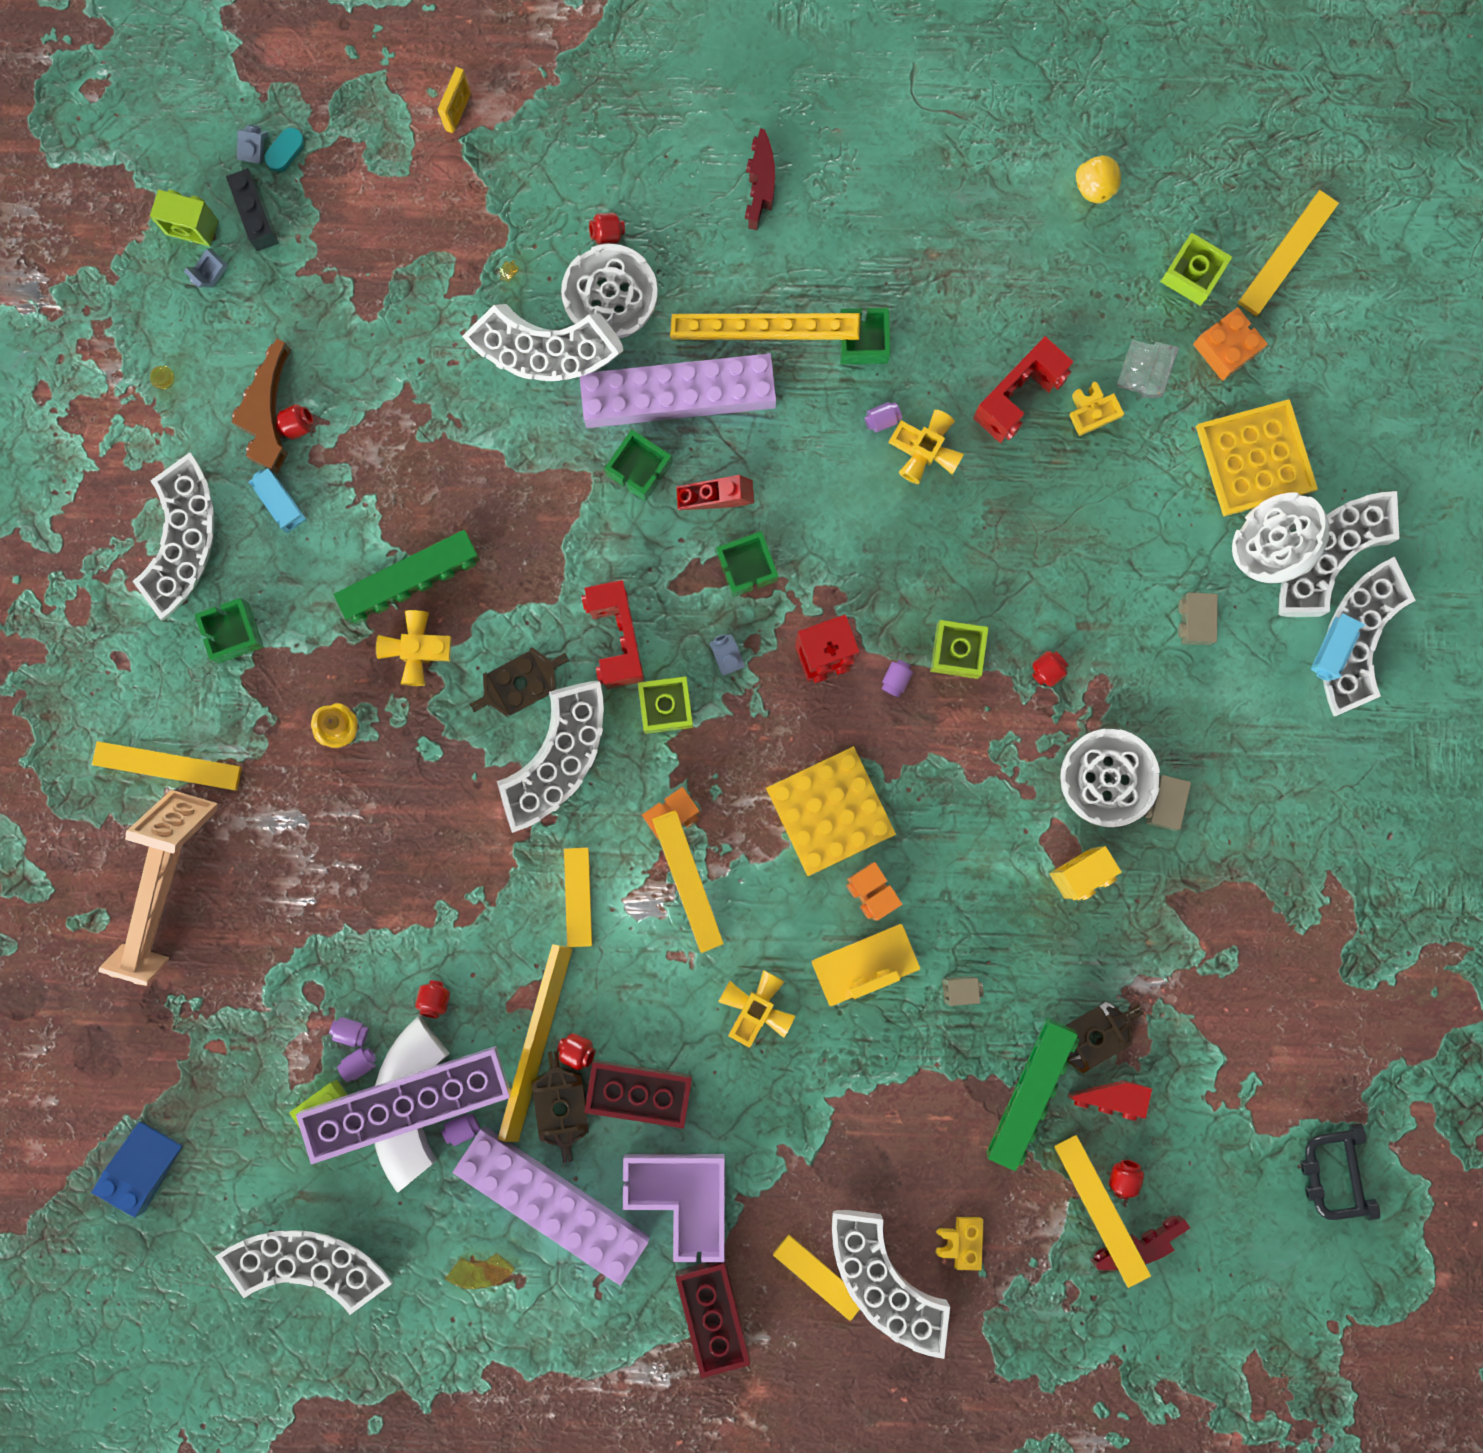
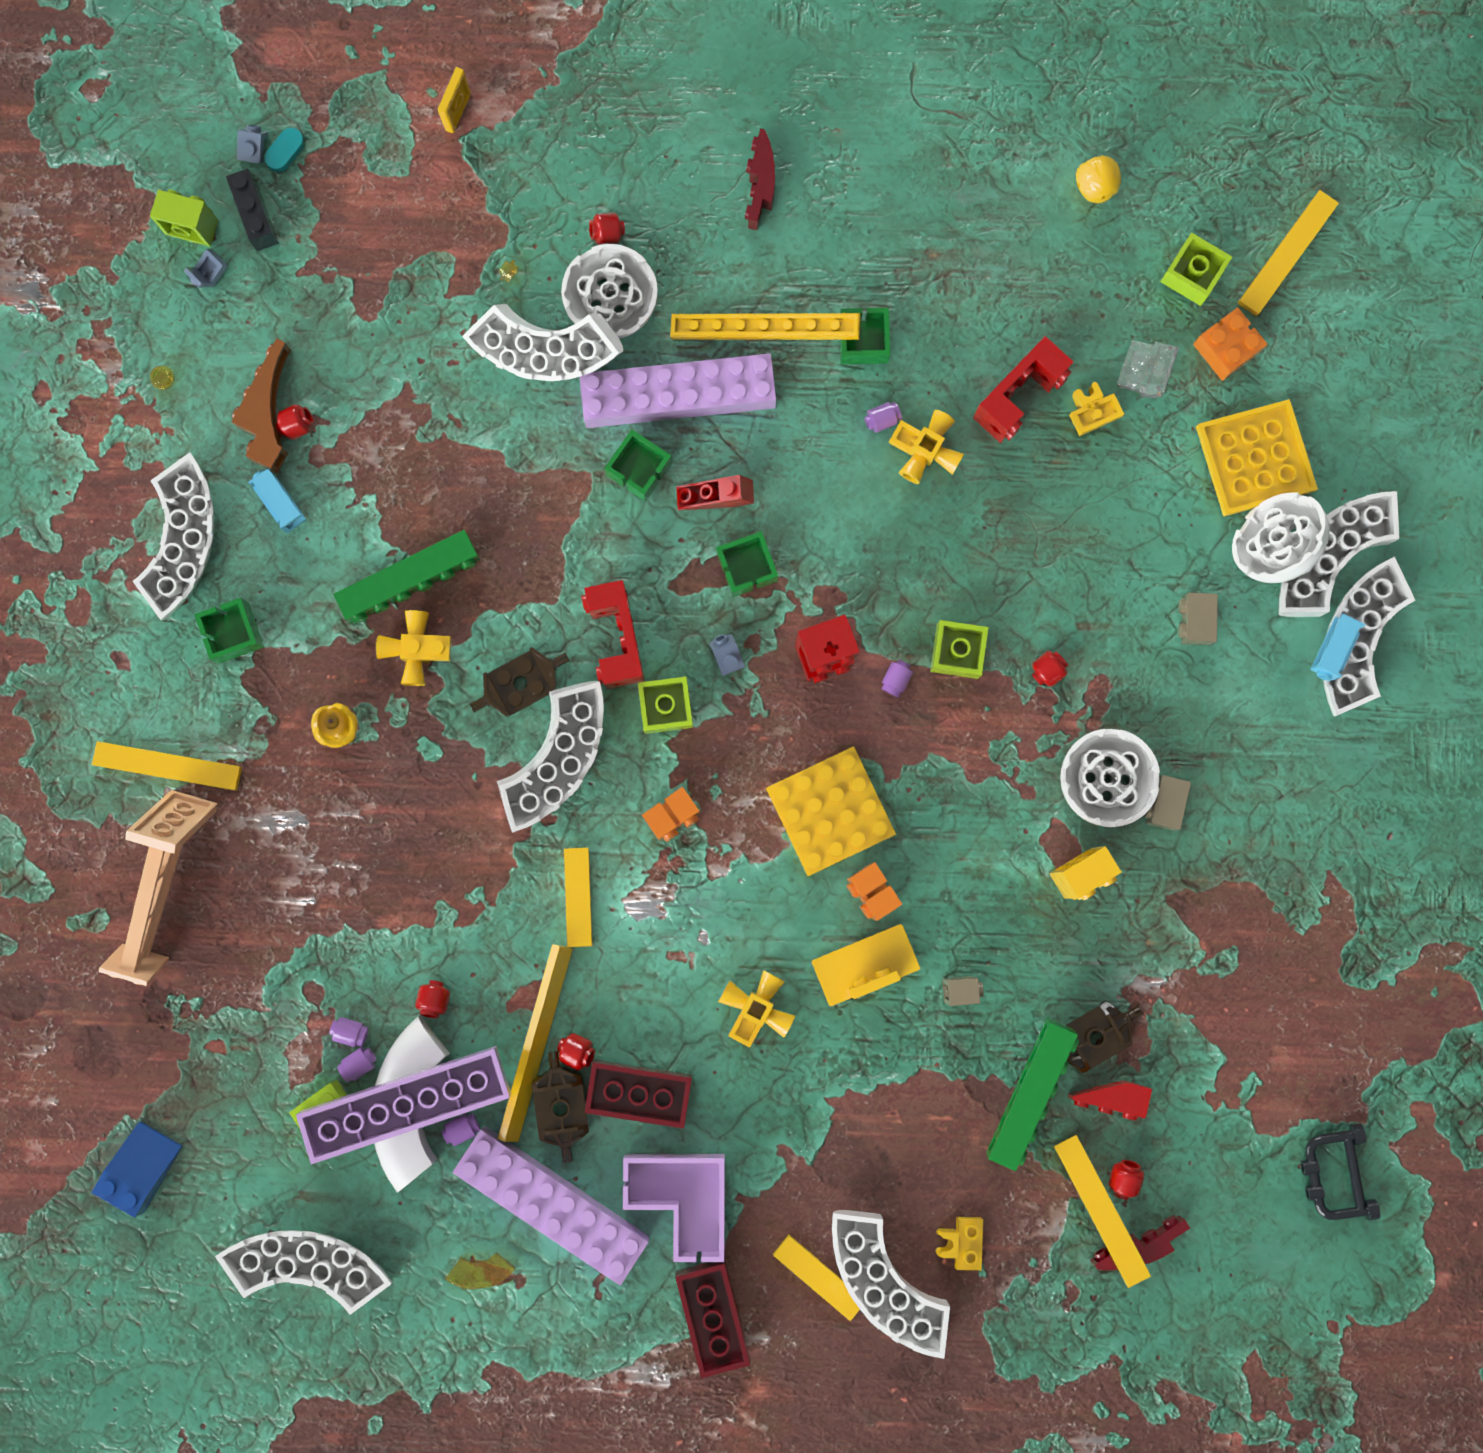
yellow tile [652,810,724,953] -> none

